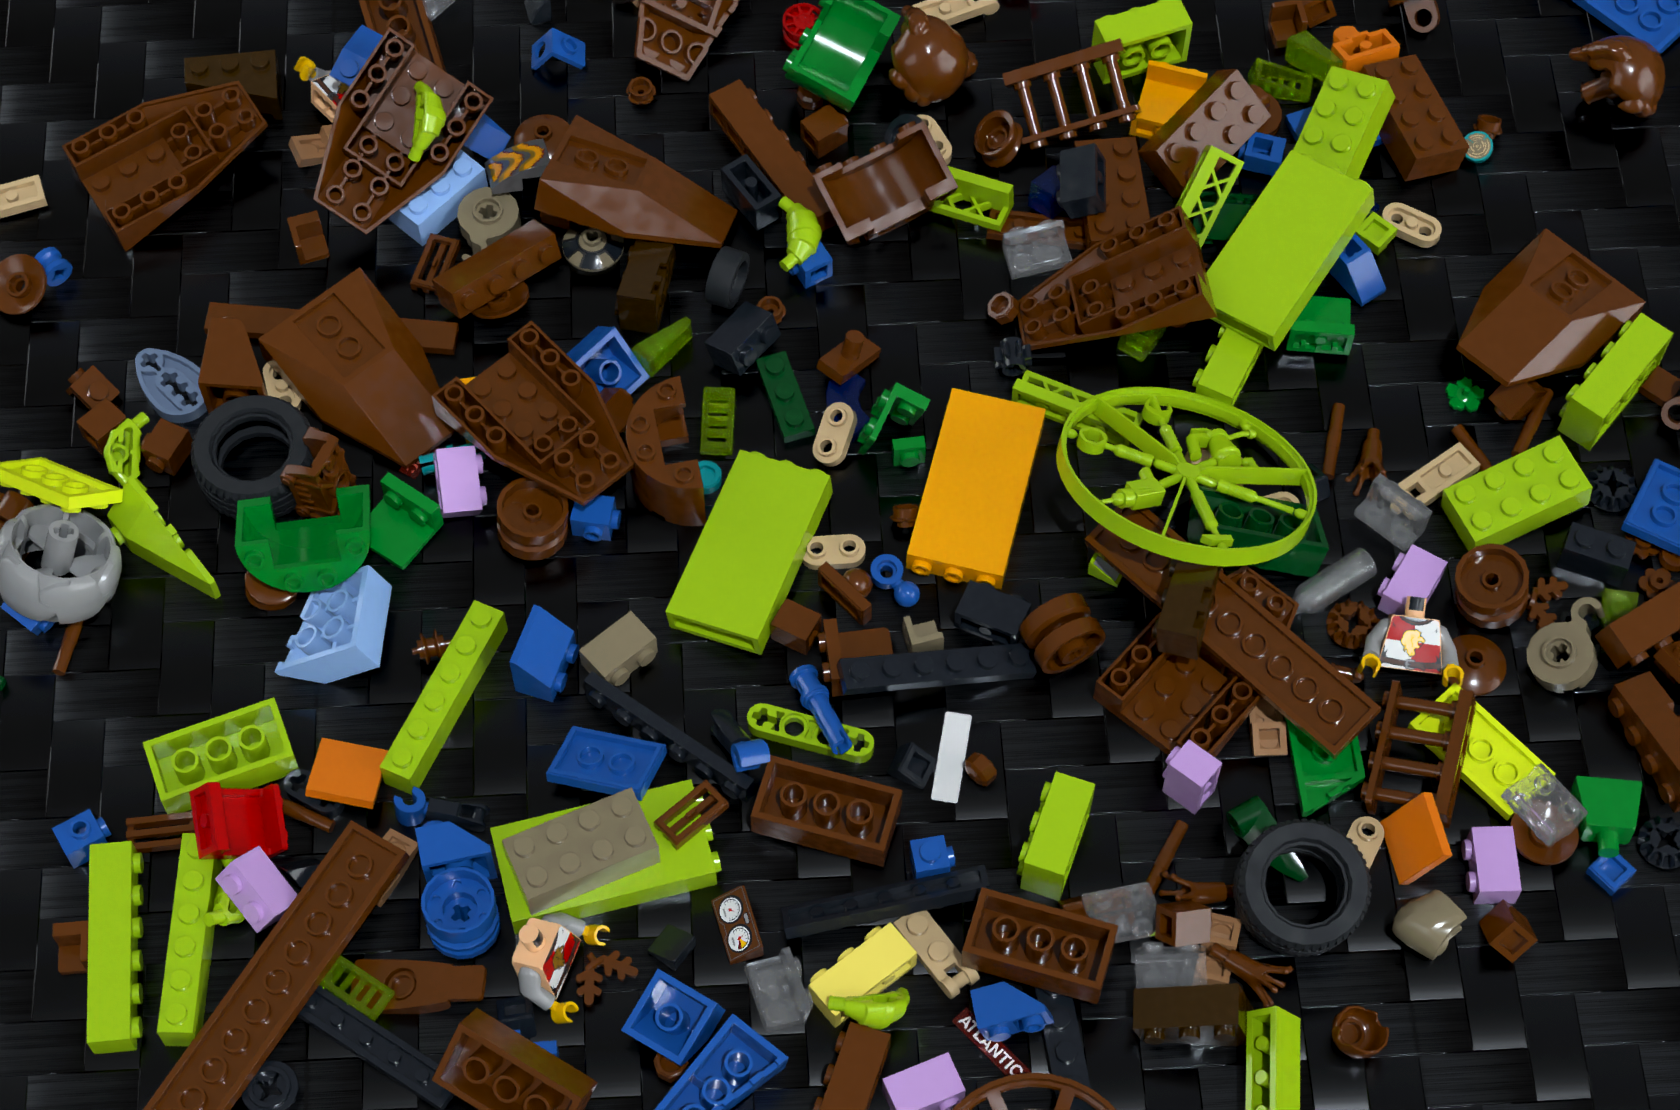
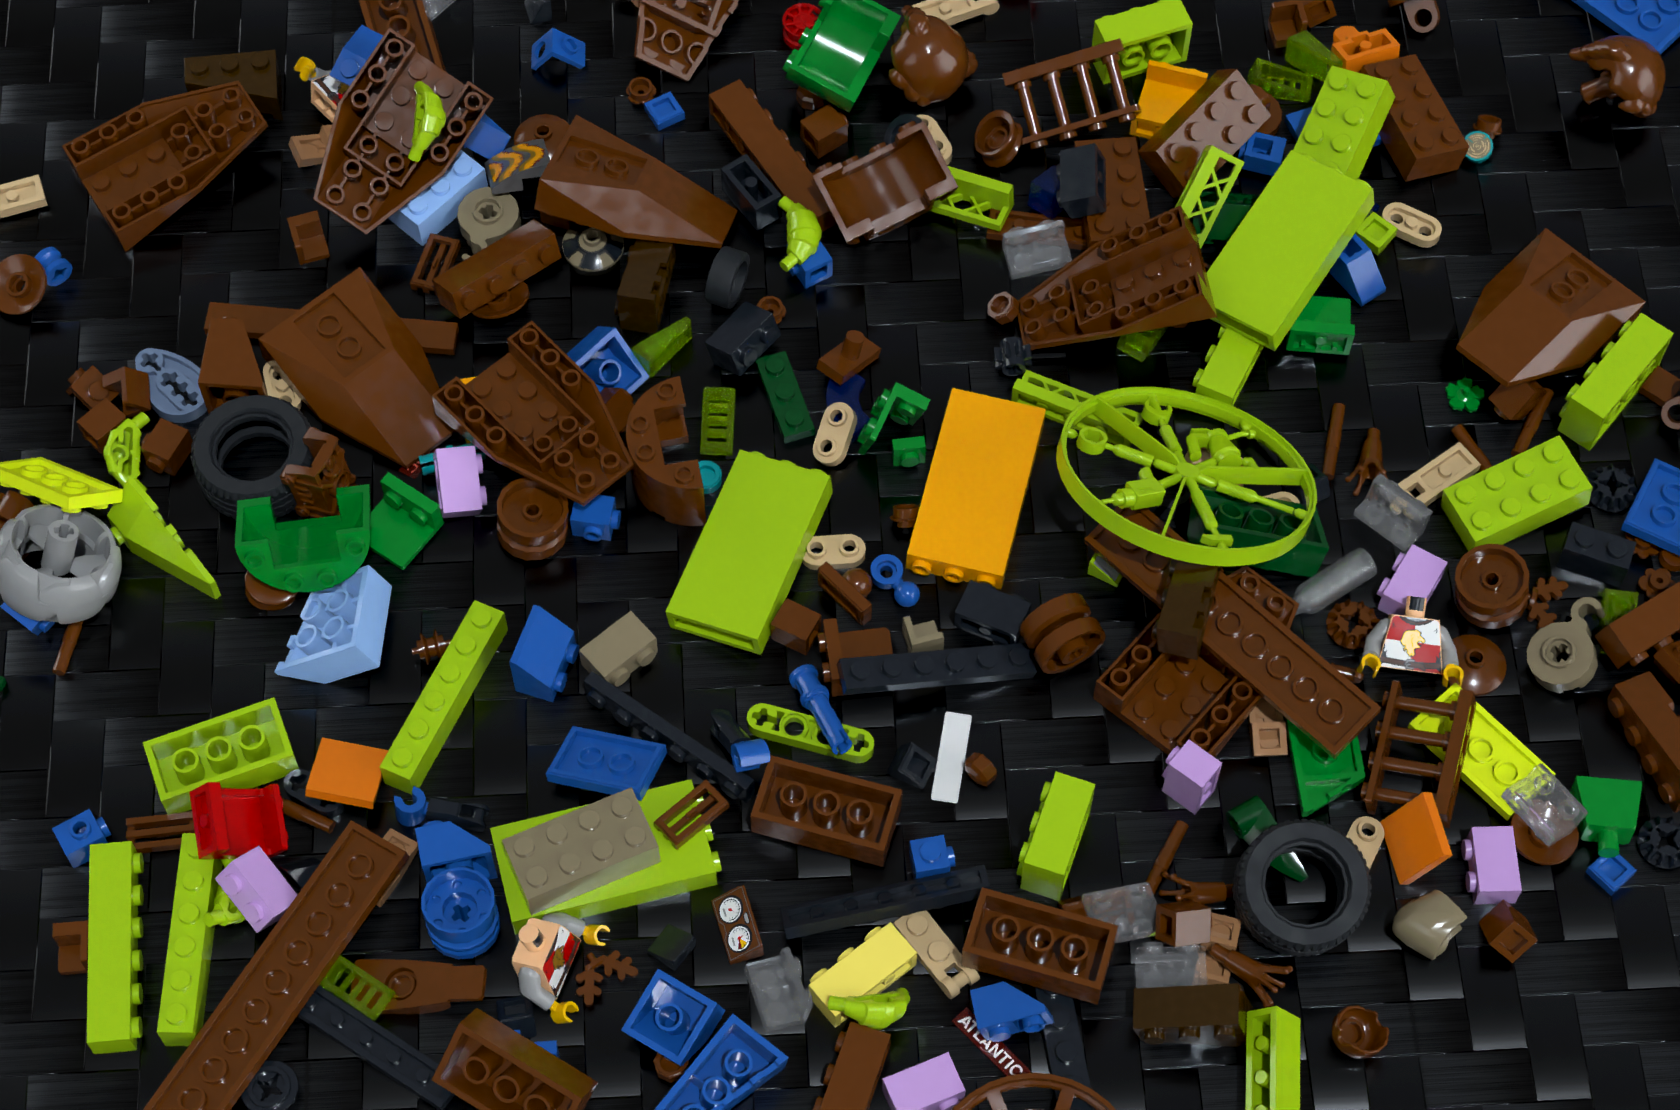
none -> reddish brown panel [102,366,151,418]
none -> blue tile [644,91,685,131]

